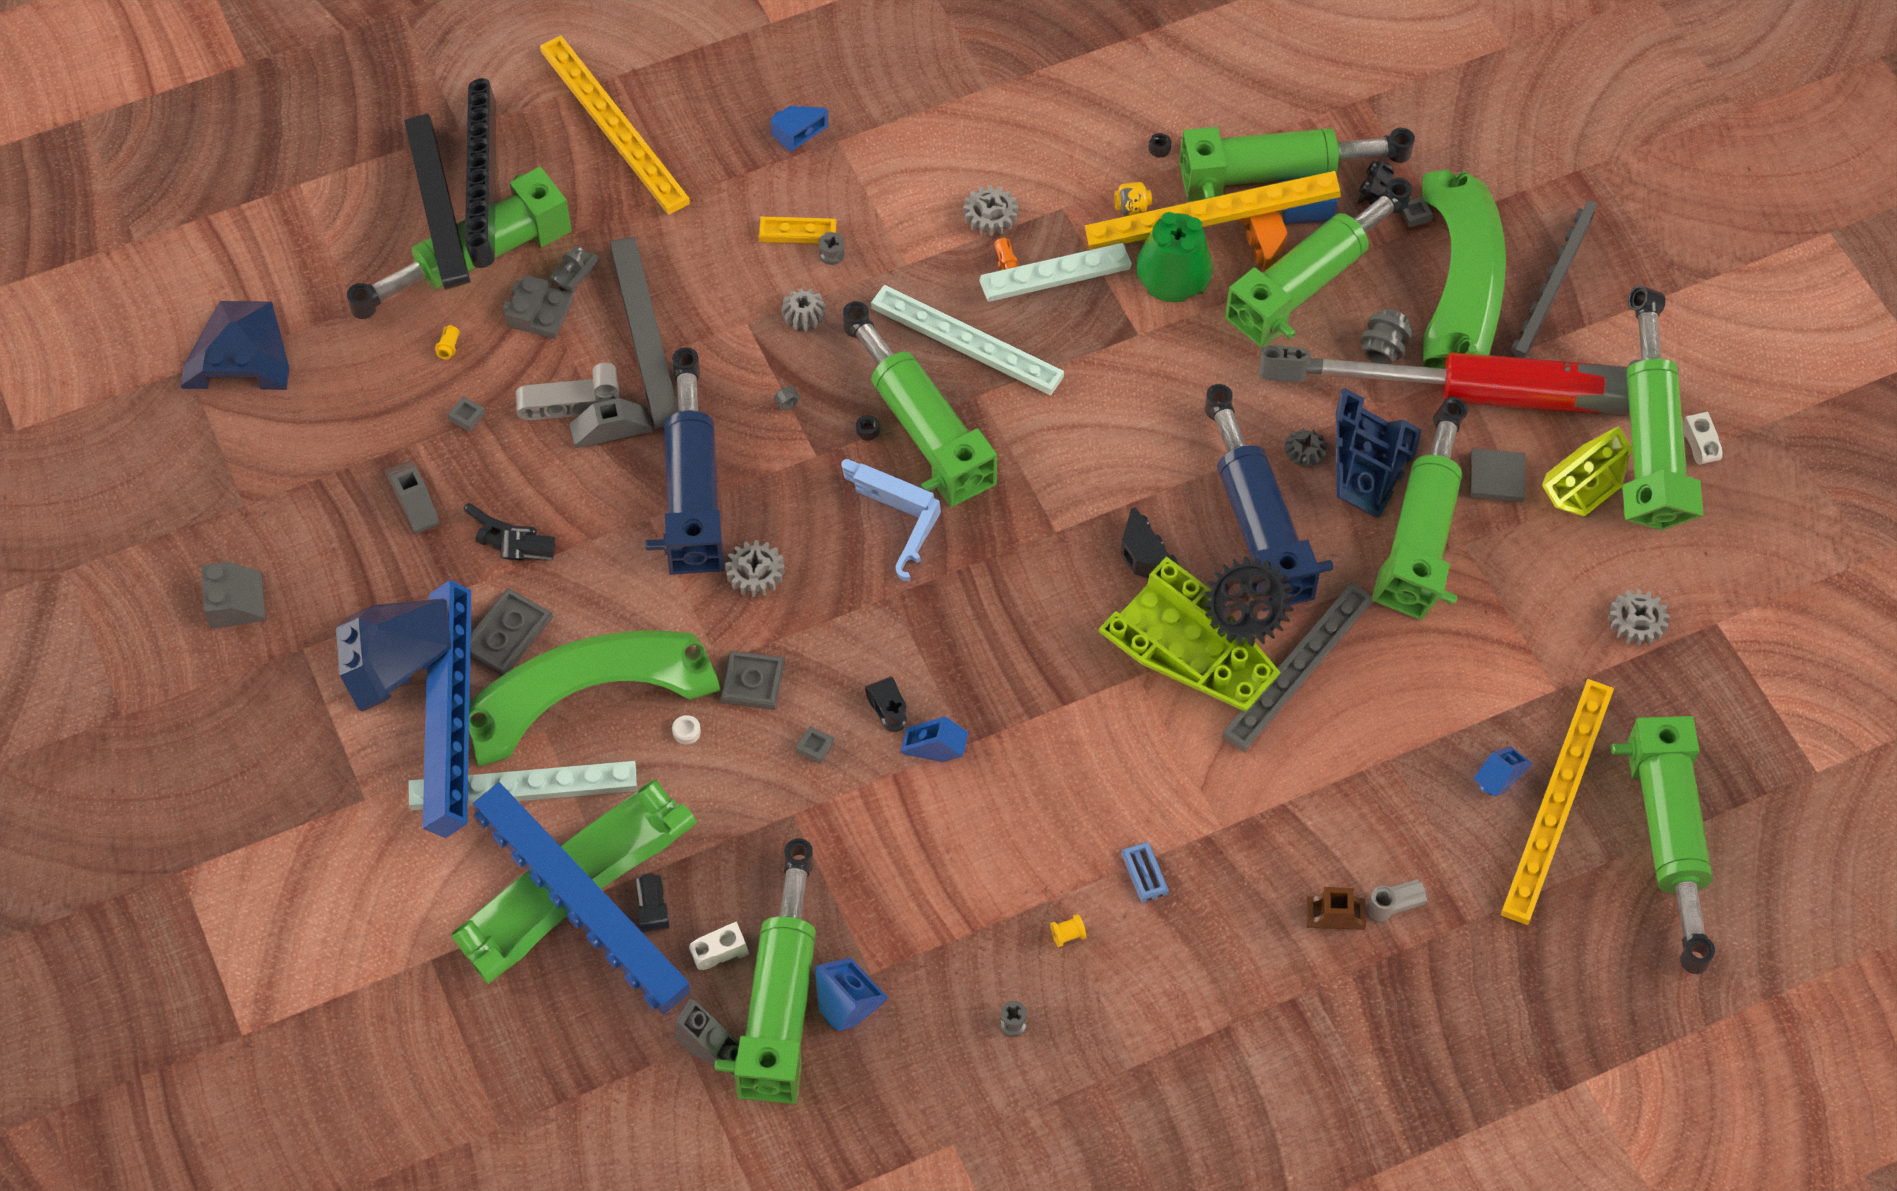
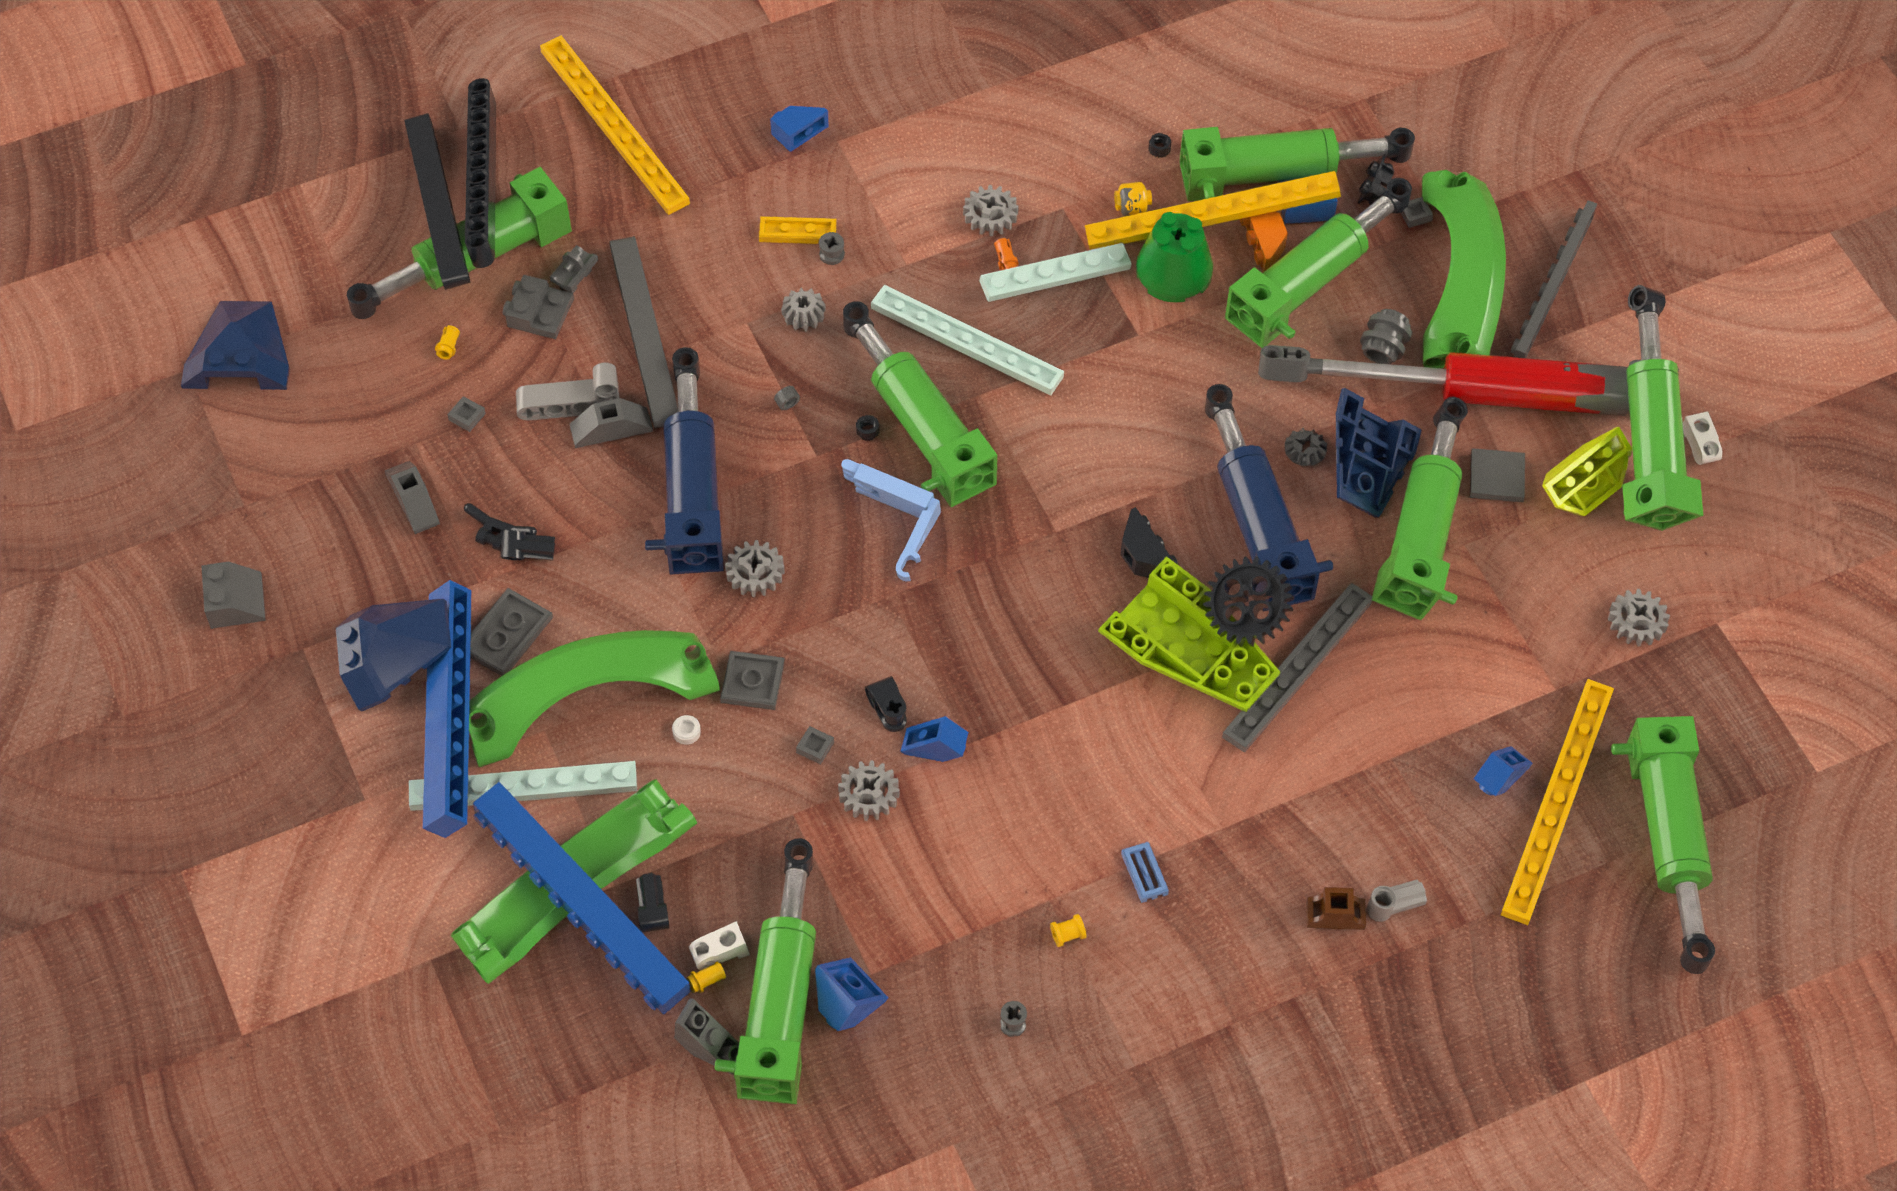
none -> yellow pin [686,961,726,993]
none -> light grey gear [838,760,900,821]

